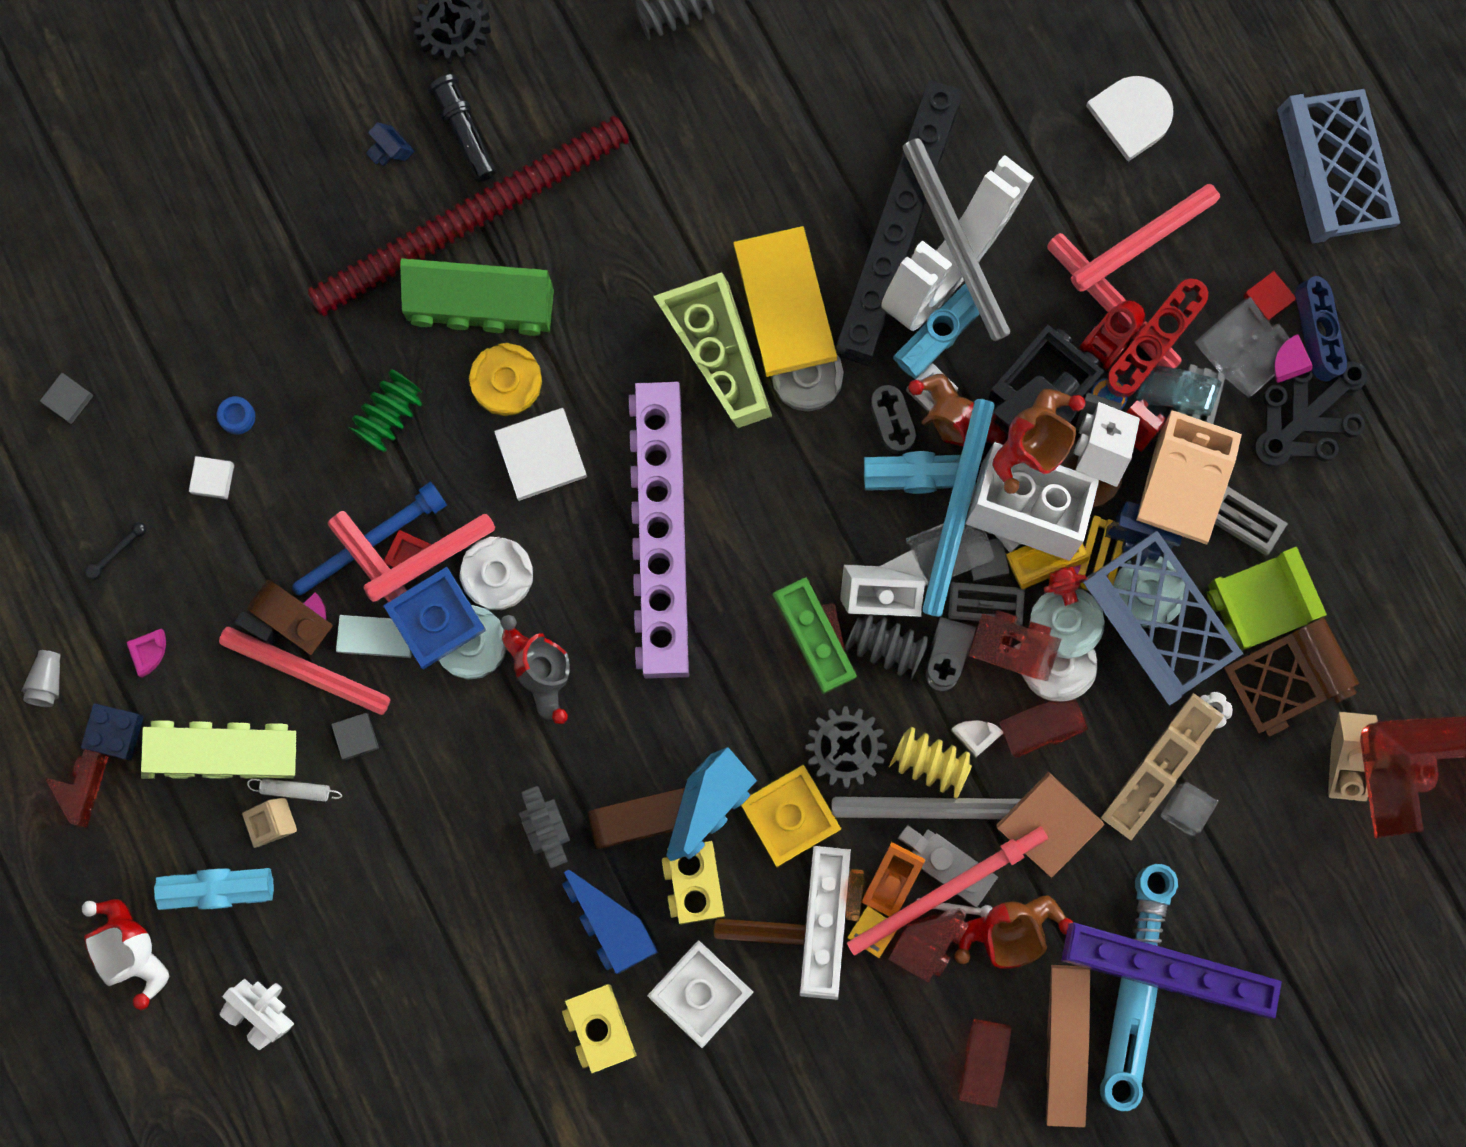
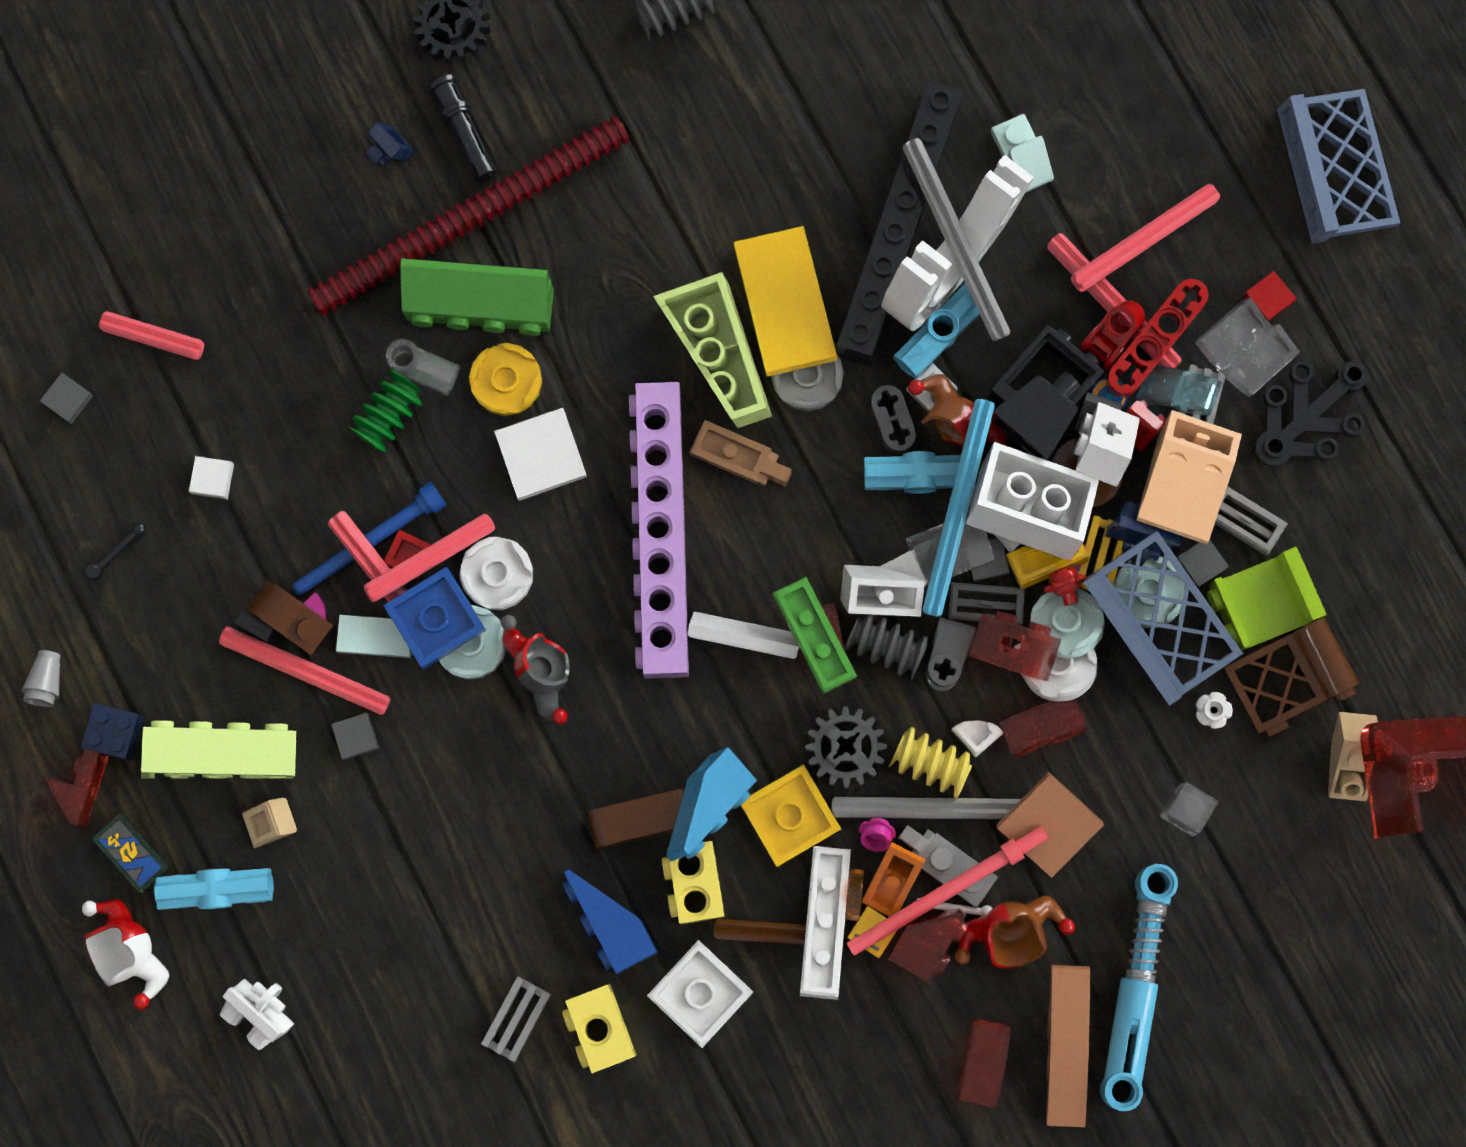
dark pink tile [126,629,166,678] -> none
blue tile [217,396,255,435] -> none
white piece [247,778,342,802] -> none
dark grey gear [519,786,570,868] -> none
dark orange piece [992,389,1086,494] -> none
dark purple tile [1061,922,1282,1019] -> none
white tile [1086,76,1173,162] -> none
tan slope [1101,693,1224,840] -> none
dark pink tile [1275,334,1313,383] -> none
dark blue beam [1295,276,1347,381] -> none
none -> tile [92,813,171,894]
none -> coral axle [99,311,204,360]
none -> clear piece [386,339,460,396]
none -> light grey tile [481,976,551,1062]
none -> white tile [687,612,799,659]
none -> medium nougat hinge [689,420,792,487]
none -> dark pink plate [859,817,896,852]
none -> light aqua slope [991,114,1054,193]
none -> dark grey tile [1177,539,1229,588]

